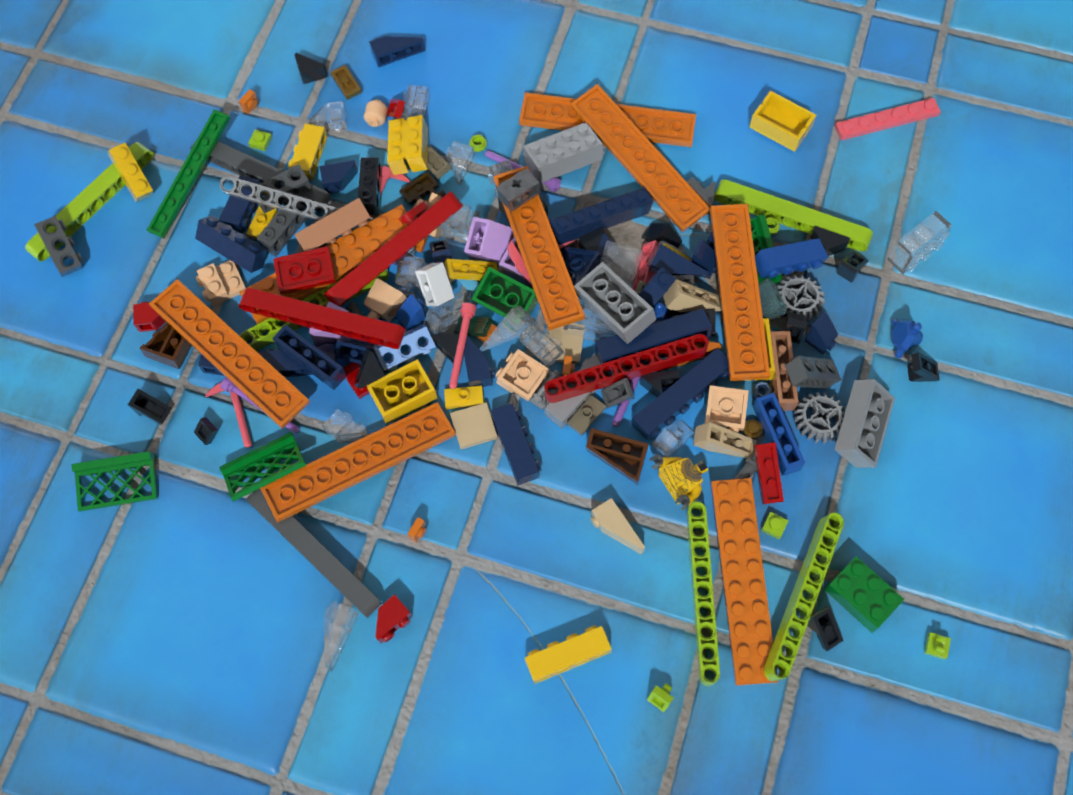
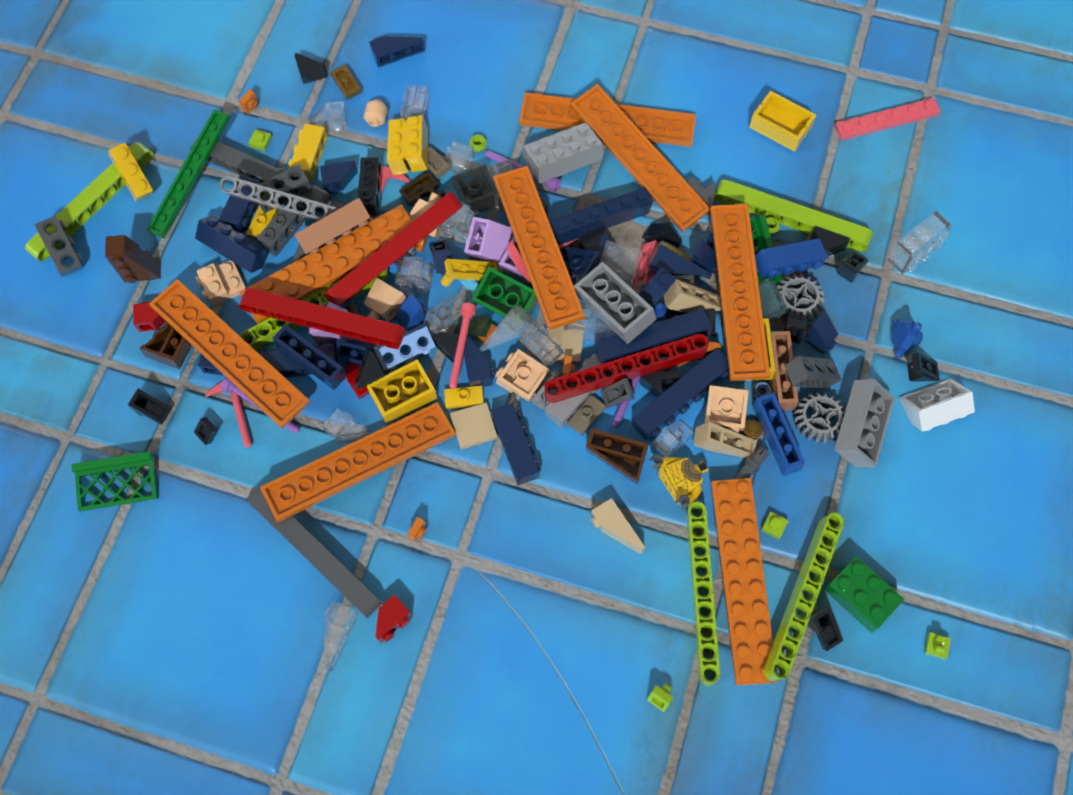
green fence [219,432,306,502] -> none
red plate [273,246,336,295] -> none
red plate [387,99,405,119] -> none
red plate [399,201,428,225] -> none
white brick [415,262,455,306] -> none
flat silver brick [496,168,541,212] -> none
yellow brick [524,625,612,684] -> none
red plate [754,442,784,504] -> none
none -> reddish brown wedge [105,235,161,283]
none -> clear smoke brick [452,165,499,216]
none -> white slope [899,379,975,432]

